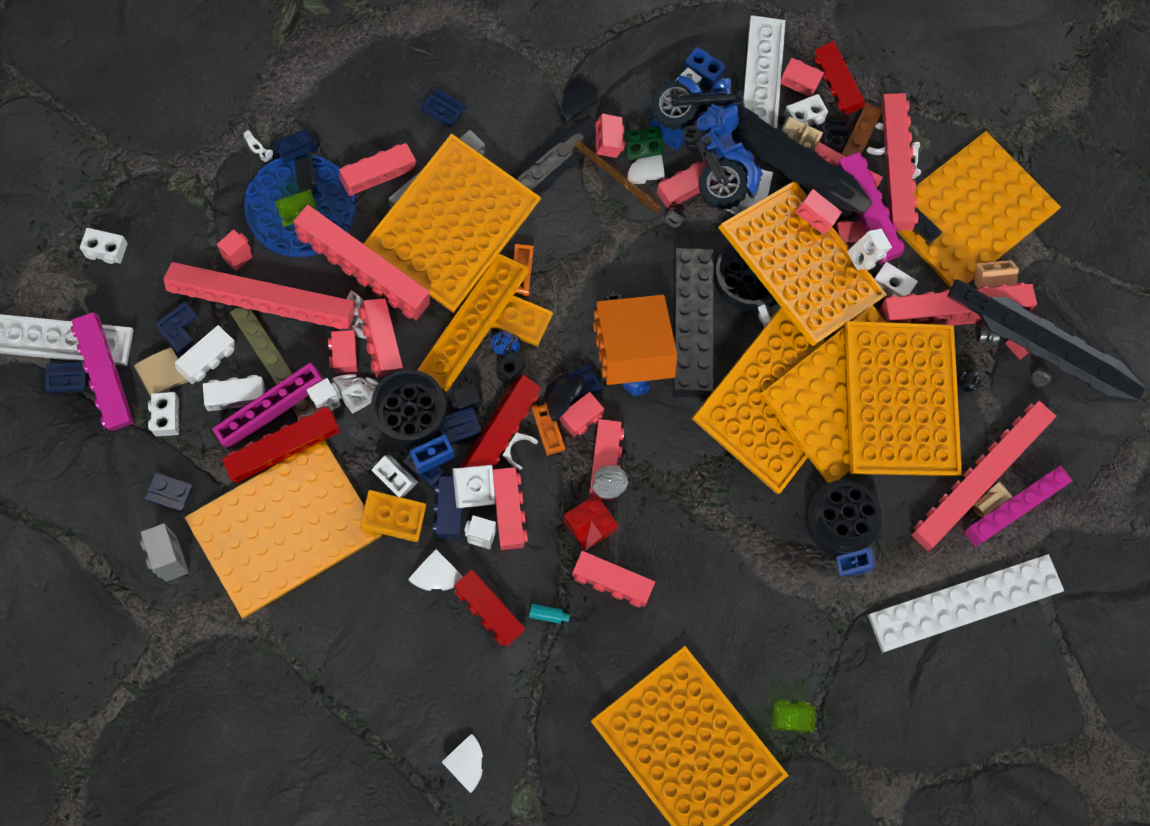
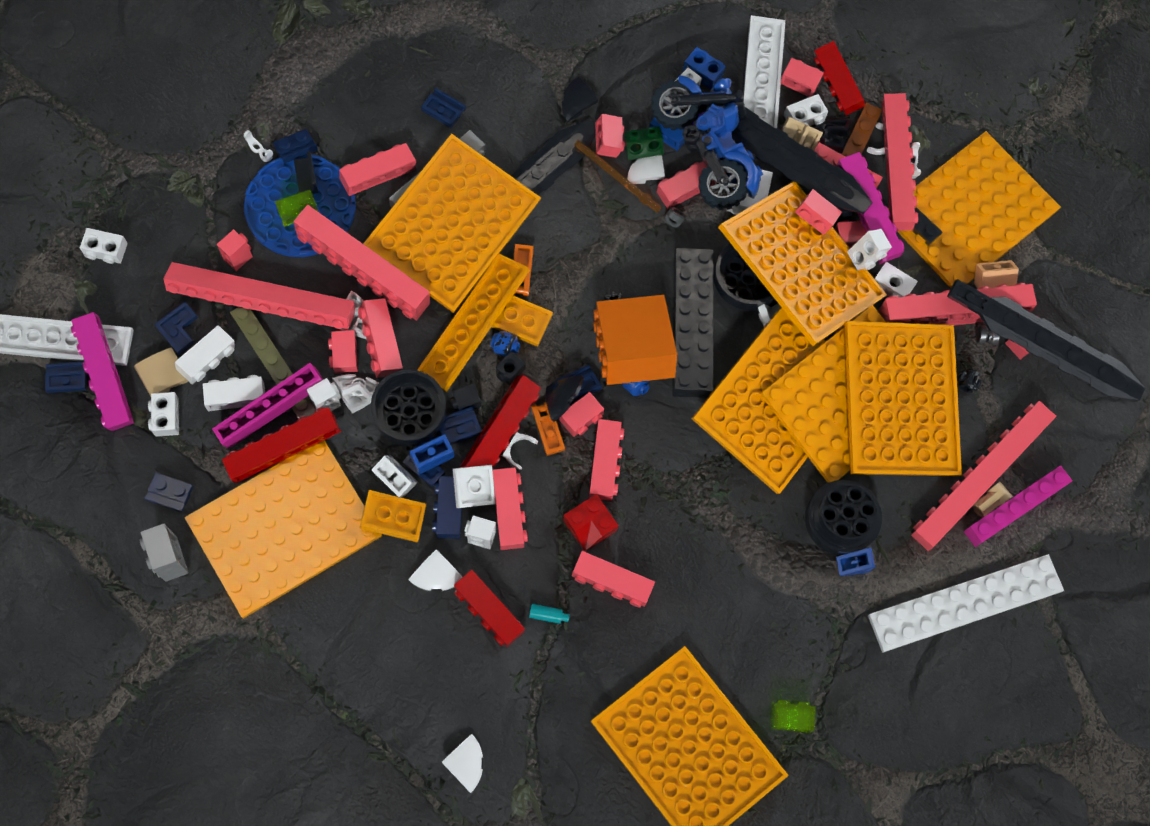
light grey hair [592,465,629,499] -> none
dark grey tile [1030,368,1051,387] -> none

